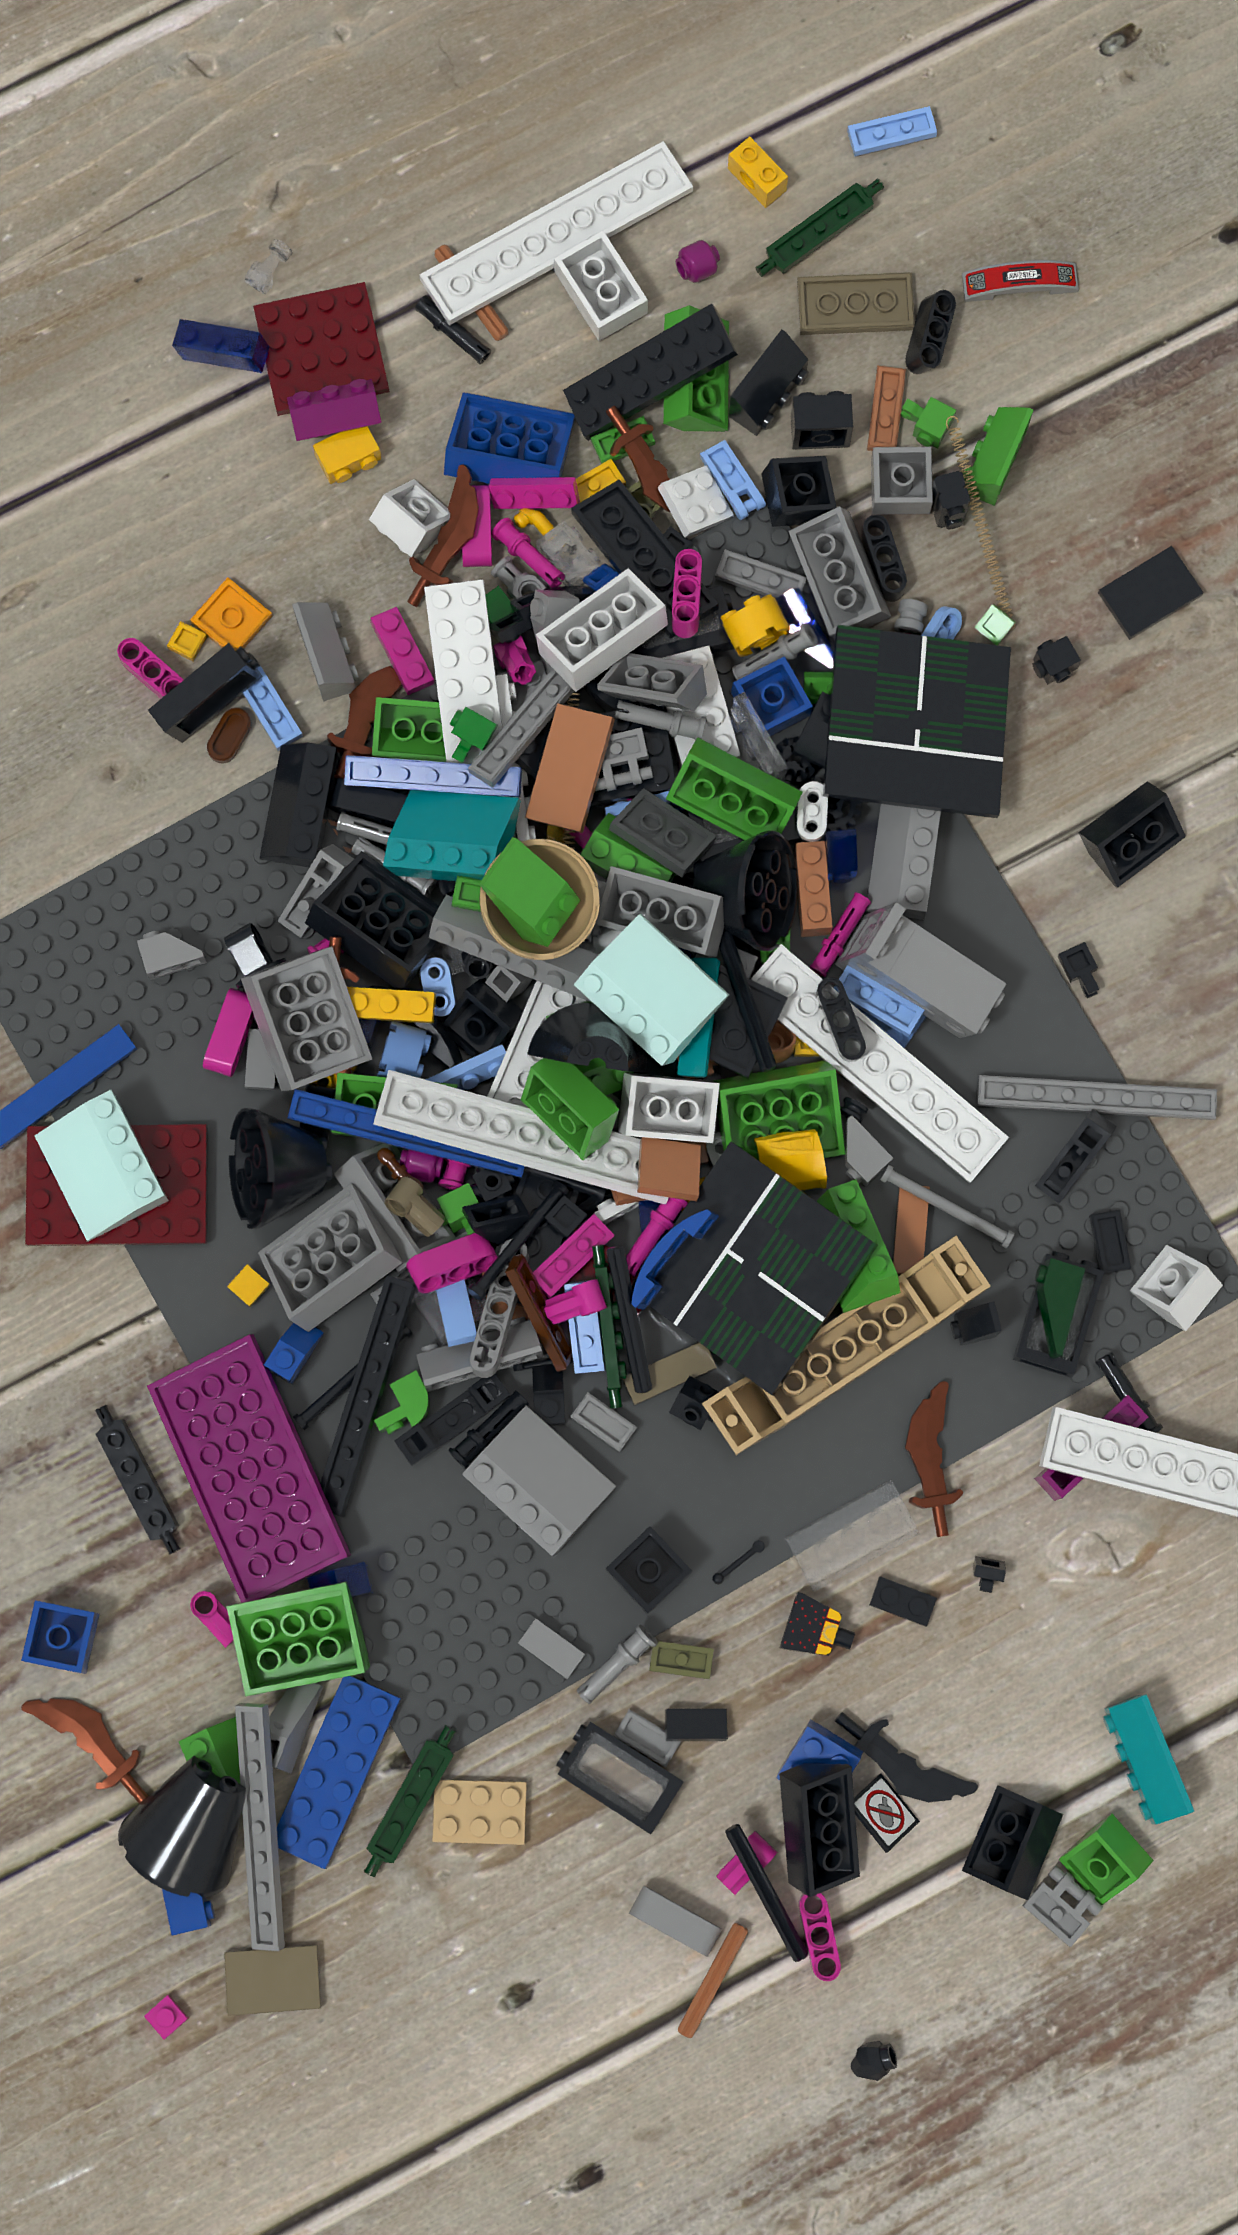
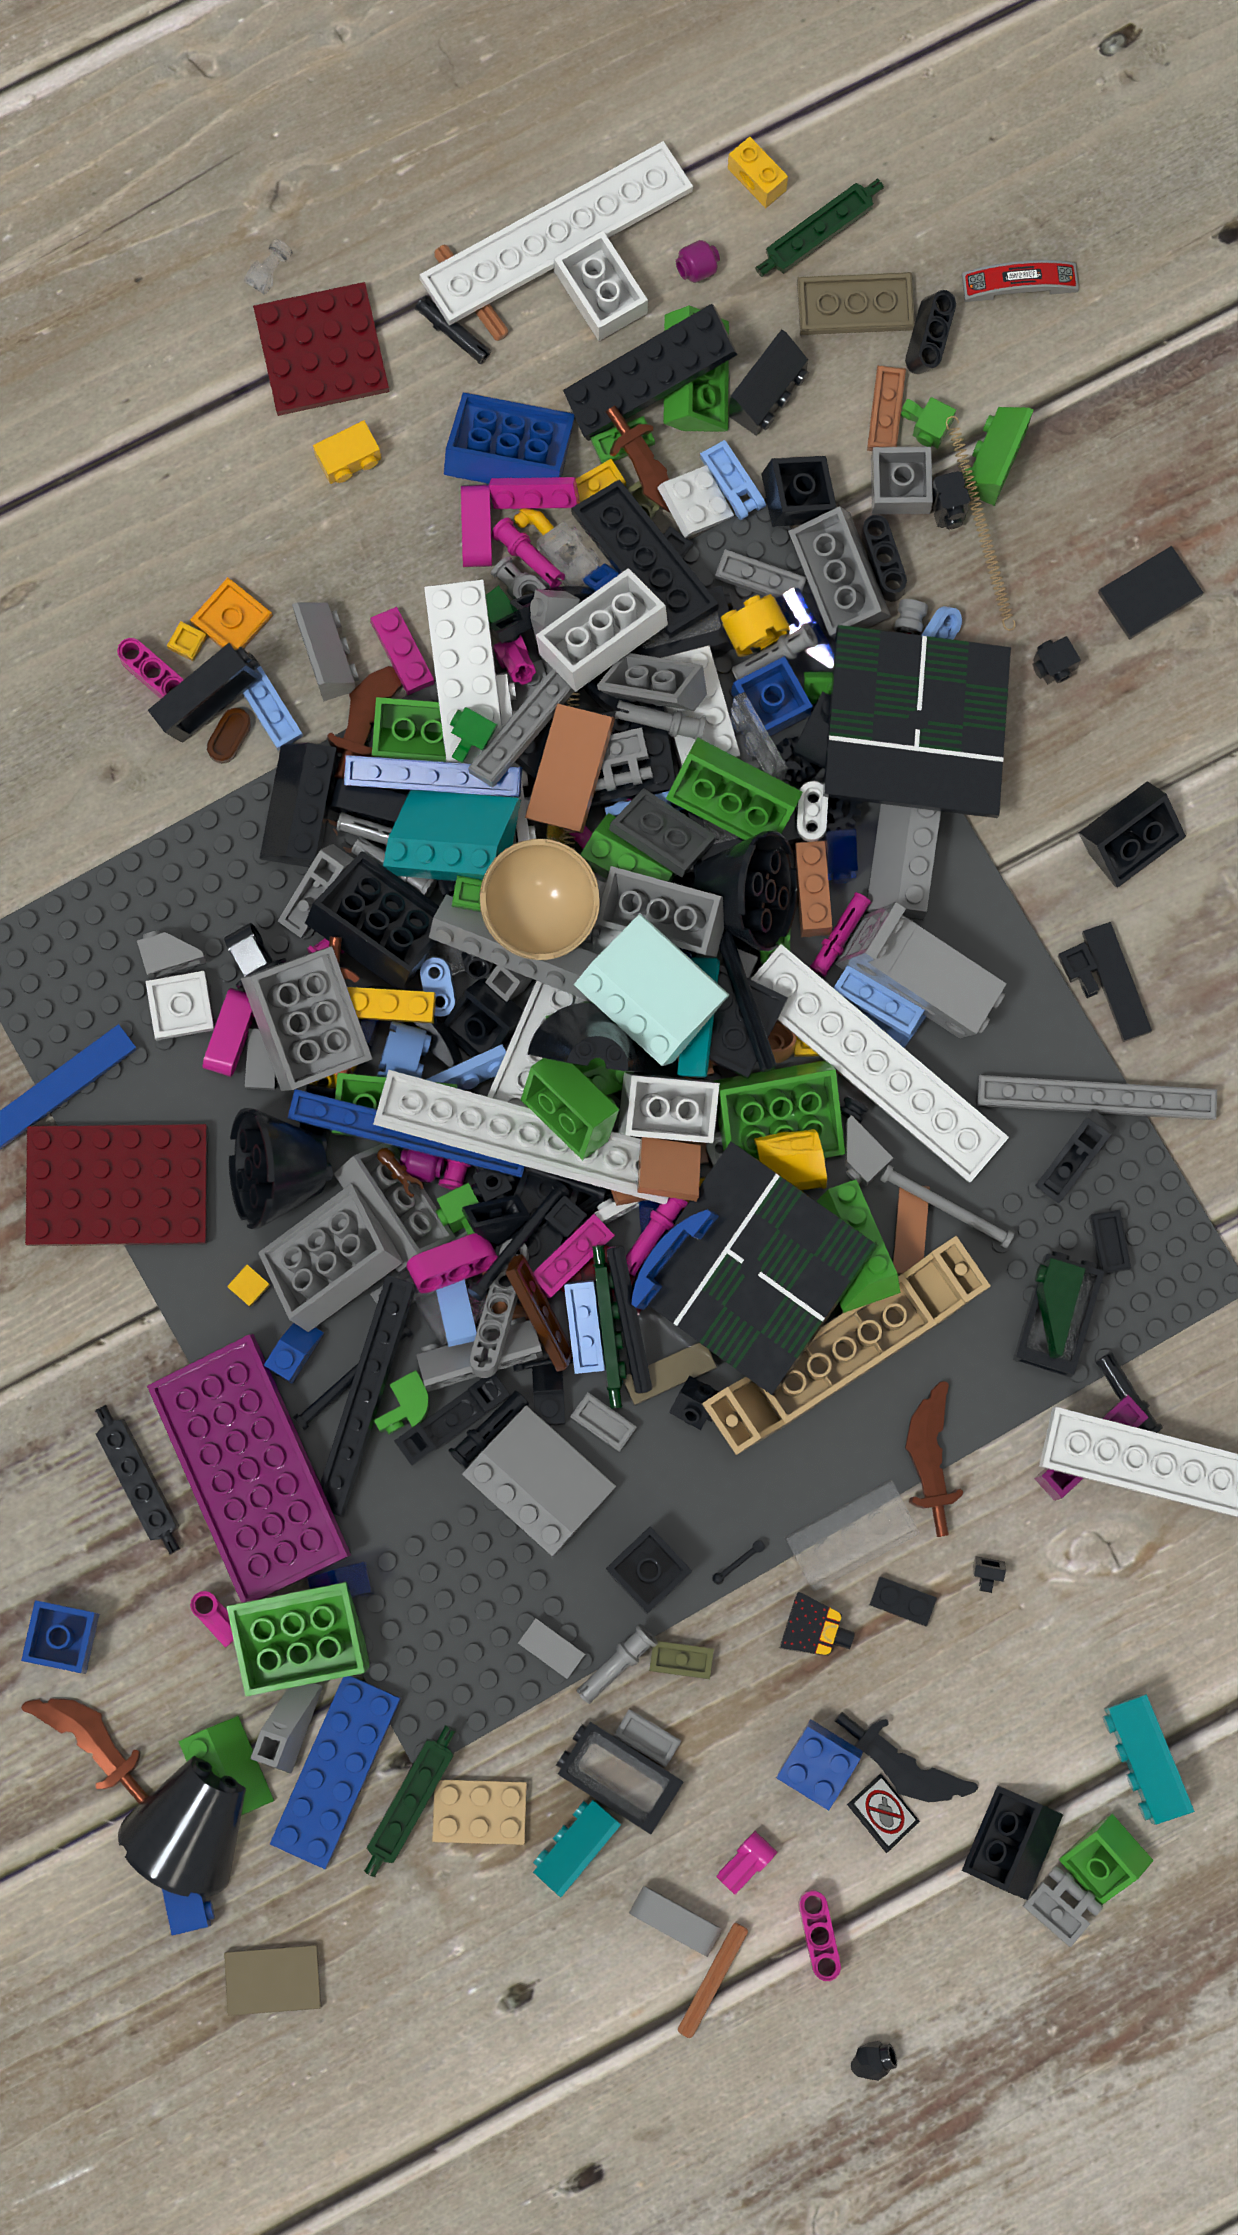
light aqua slope [34,1090,169,1242] -> none
dark pink plate [144,1994,188,2040] -> none
clear blue brick [172,319,270,373] -> none
light grey plate [235,1703,285,1951] -> none
magenta slope [287,379,382,441] -> none
white slope [369,479,450,557] -> none
dark tan piece [384,1177,445,1237] -> none
copper sword [407,465,479,607] -> none
bright green slope [479,837,581,947] -> none
dark pink piece [544,1279,607,1325] -> none
black tile [665,1709,728,1741] -> none
dark pink beam [672,549,702,638] -> none
black axle [725,1824,808,1962] -> none
black slope [779,1763,860,1897] -> none
black brick [791,391,853,450] -> none
black beam [816,977,866,1062] -> none
light blue plate [847,106,937,157] -> none
black slope [950,1301,1002,1345] -> none
tile [974,604,1016,645] -> none
white slope [1130,1245,1223,1331] -> none
none -> white plate [146,971,214,1041]
none -> teal slope [533,1800,621,1898]
none -> black tile [1082,922,1152,1042]

